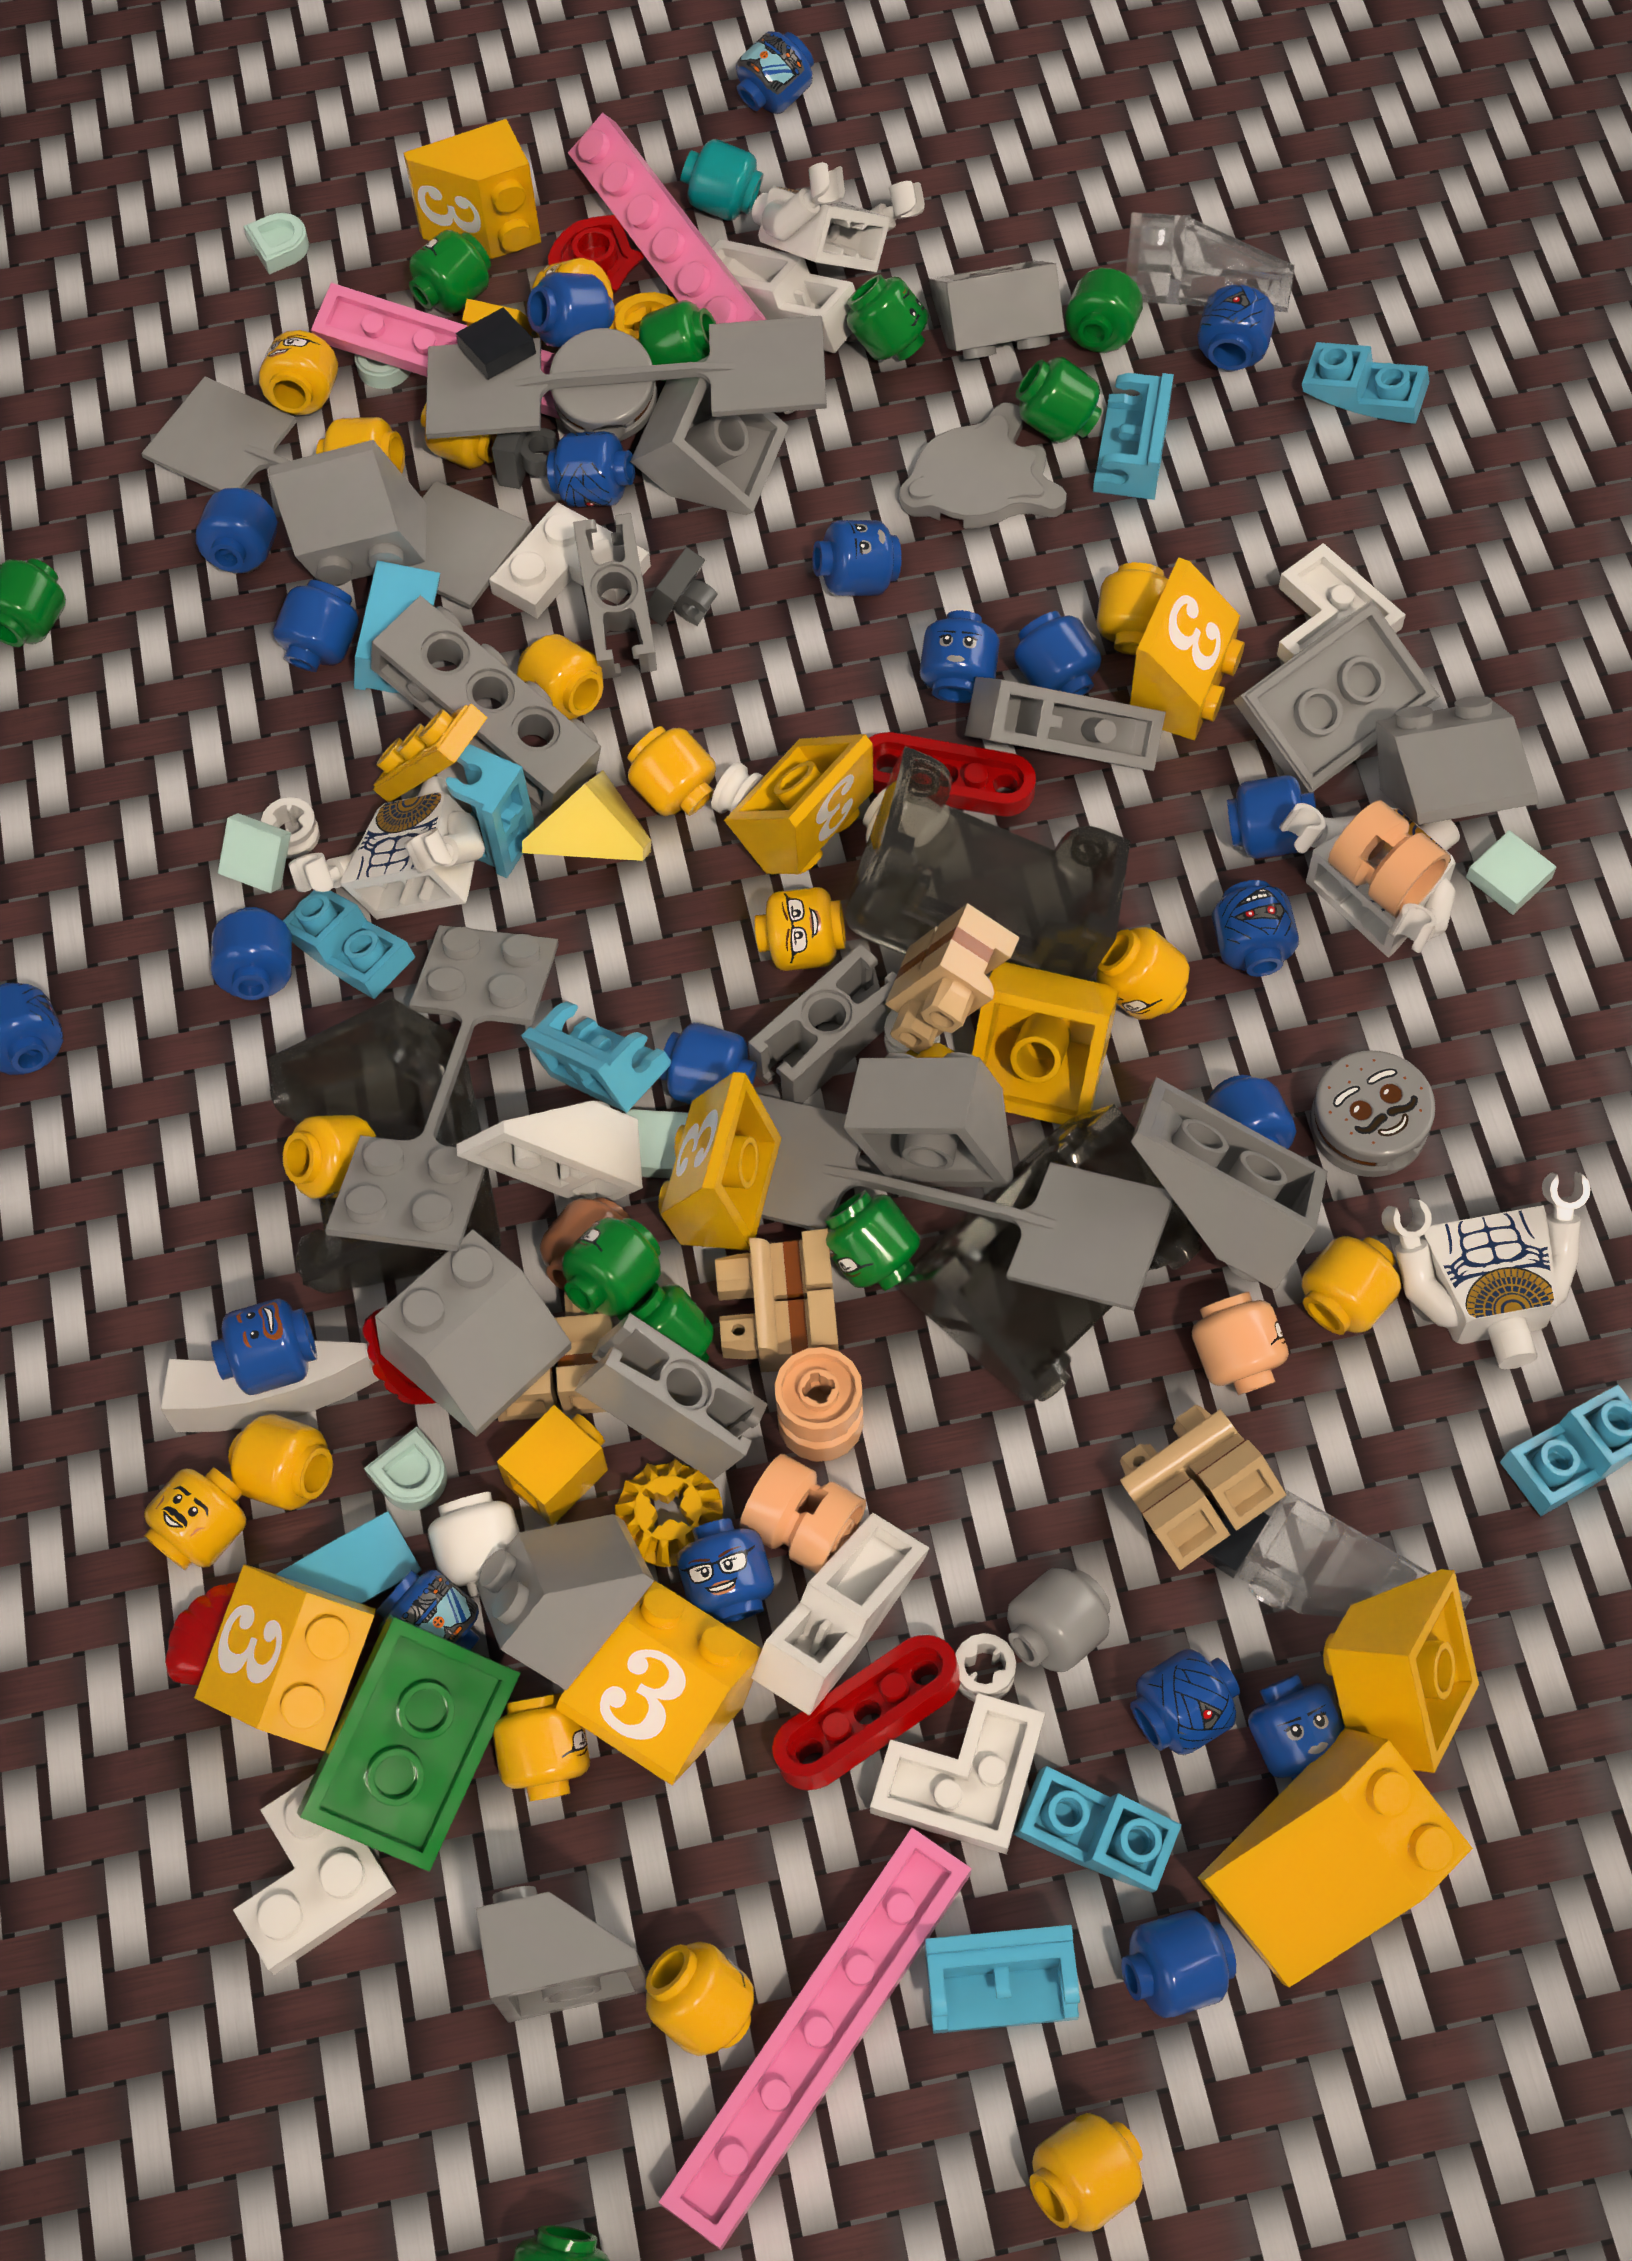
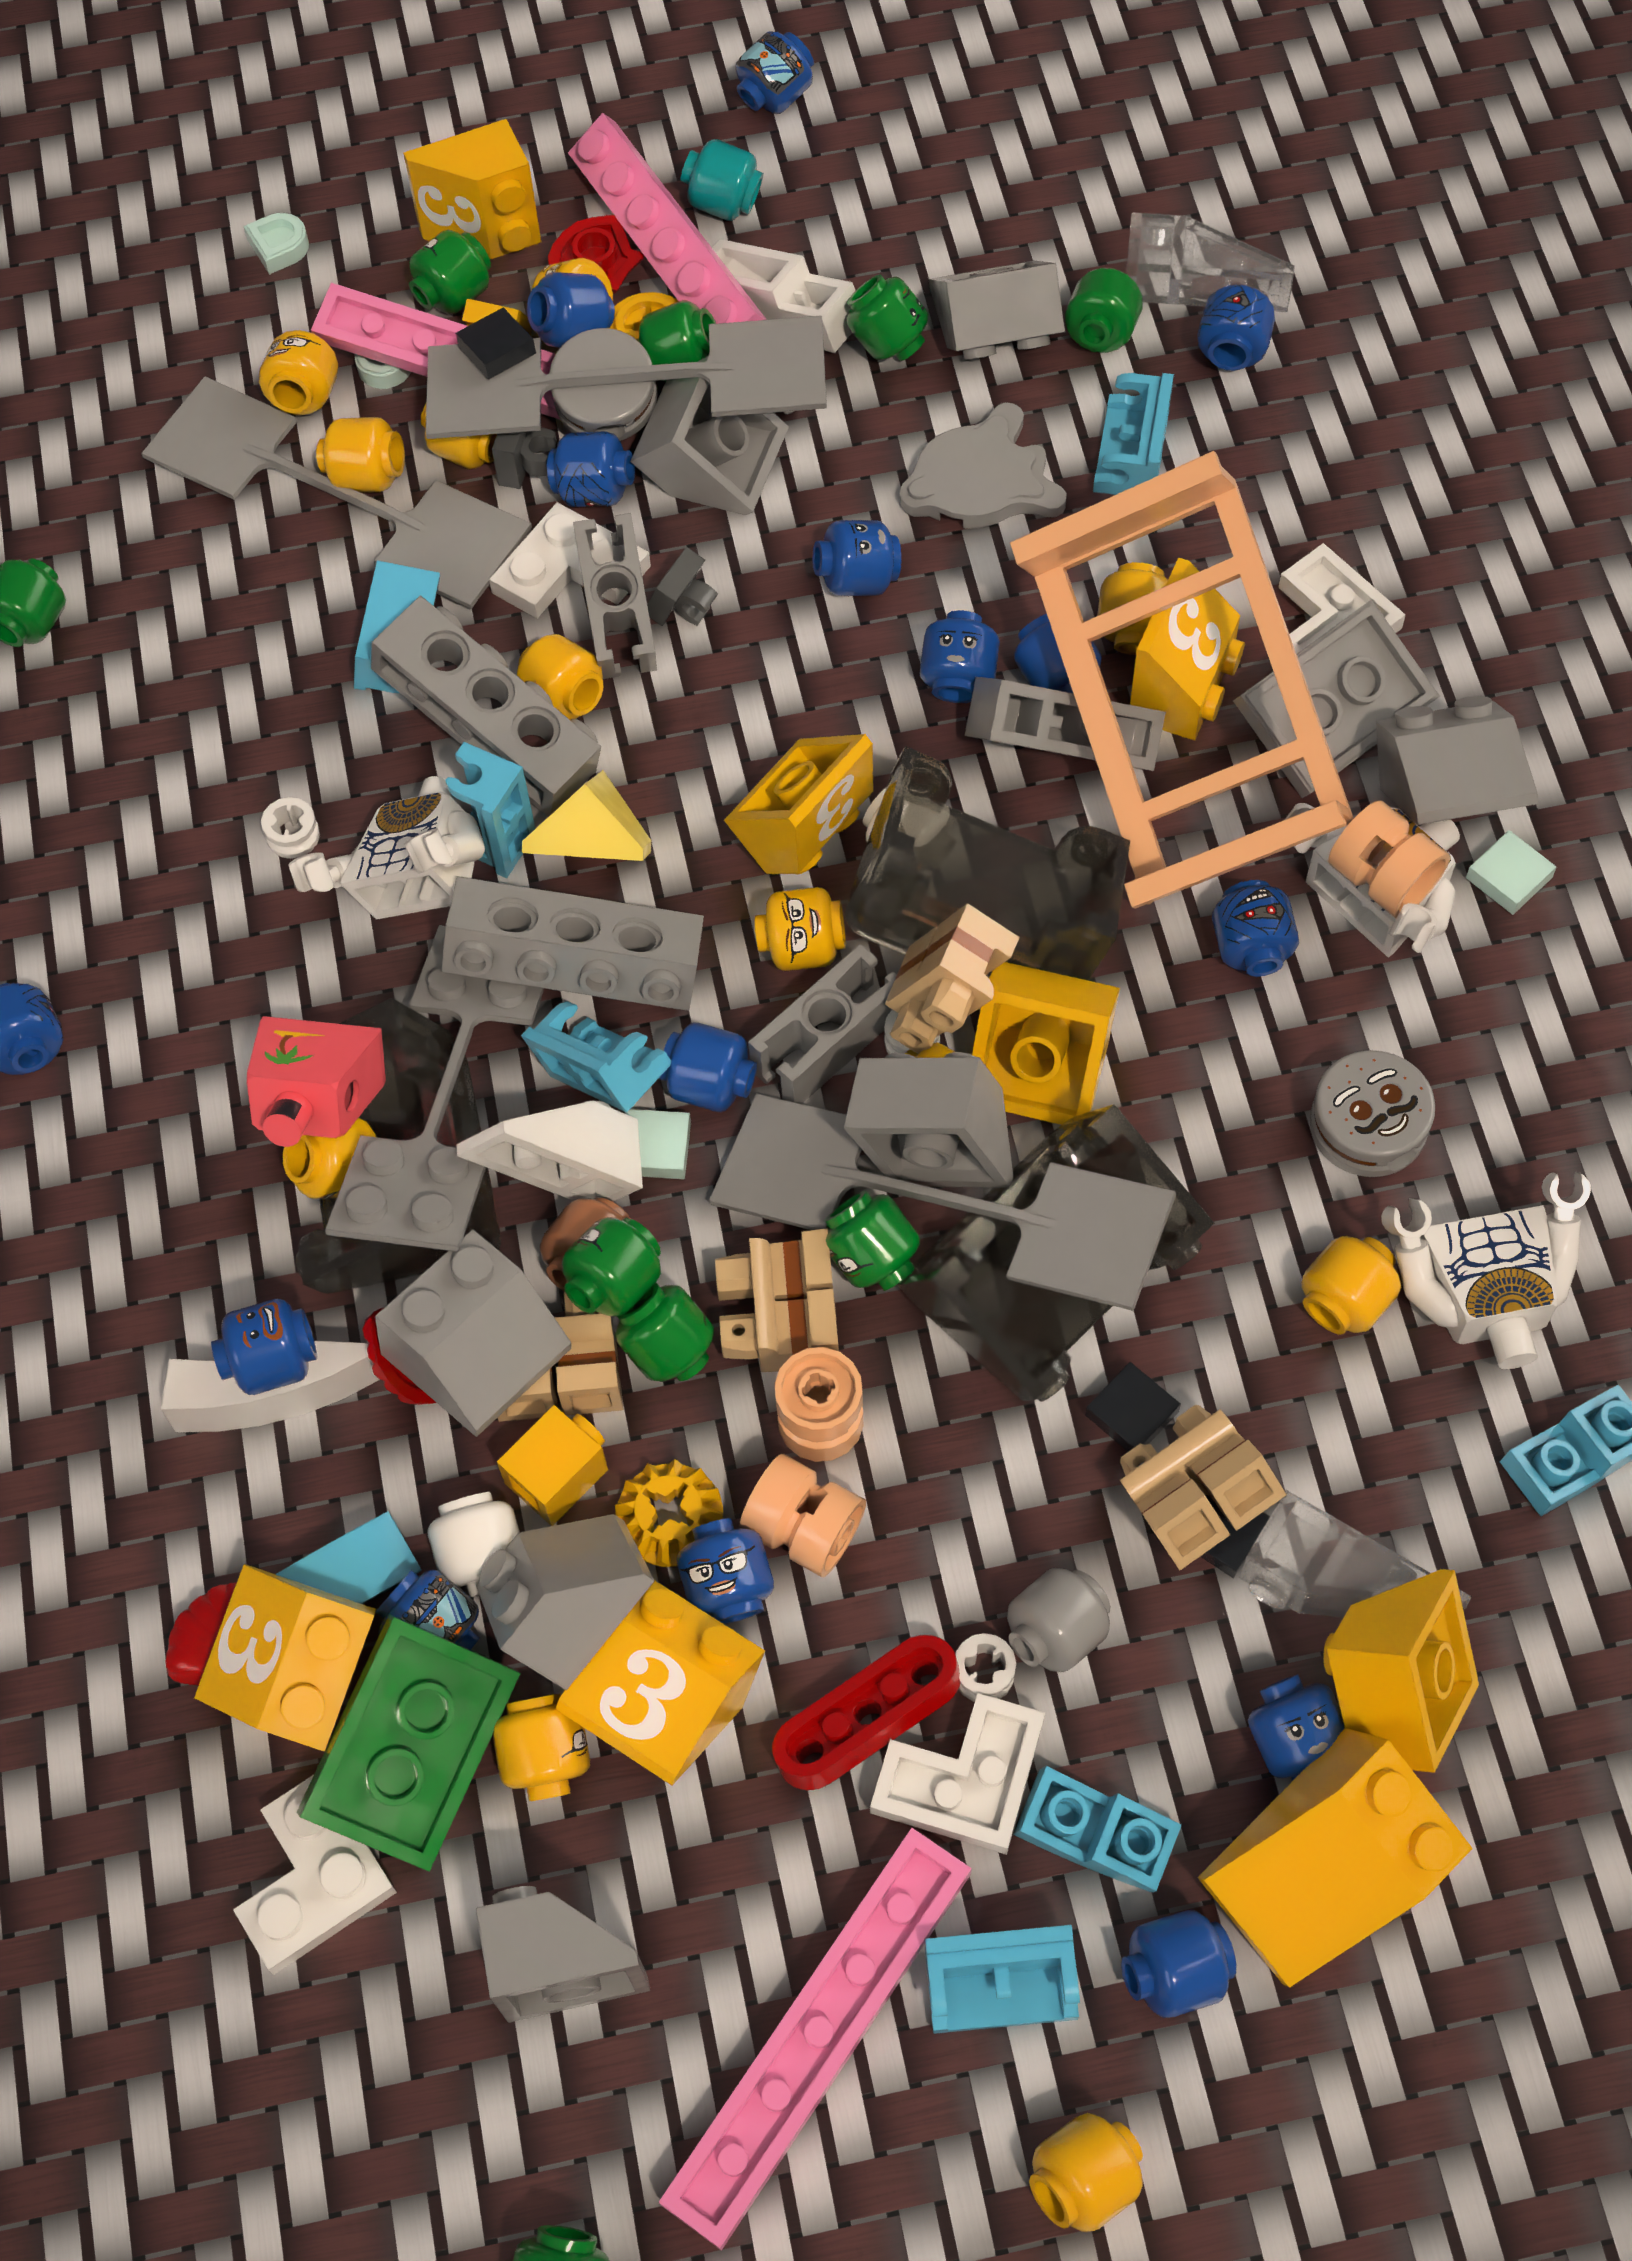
yellow head [144,1467,246,1571] -> none
blue head [195,488,278,574] -> none
blue head [211,907,292,1000] -> none
light aqua tile [218,813,291,893] -> none
yellow head [228,1414,333,1510] -> none
light grey slope [269,440,427,585] -> none
blue head [273,580,359,672] -> none
medium azure slope [283,890,415,999] -> none
light aqua tile [364,1427,447,1511] -> none
yellow tile [373,704,488,803] -> none
light grey piece [575,1313,768,1480] -> none
yellow head [627,726,716,816] -> none
yellow head [645,1942,754,2056] -> none
yellow slope [659,1072,782,1251] -> none
white bush [711,762,764,814] -> none
white slope [751,1513,929,1716] -> none
white torso [752,162,925,272] -> none
red plate [869,732,1036,816] -> none
green head [1015,357,1102,443] -> none
yellow head [1096,927,1190,1020] -> none
light grey slope [1131,1077,1328,1290] -> none
blue head [1131,1649,1240,1756] -> none
light nougat head [1192,1292,1289,1395] -> none
blue head [1205,1075,1296,1149] -> none
blue head [1227,775,1316,859] -> none
medium azure slope [1302,342,1429,424] -> none
none -> coral torso [247,1016,386,1147]
none -> light grey brick [442,876,704,1011]
none -> light nougat piece [1010,451,1354,909]
none -> black tile [1085,1362,1181,1452]

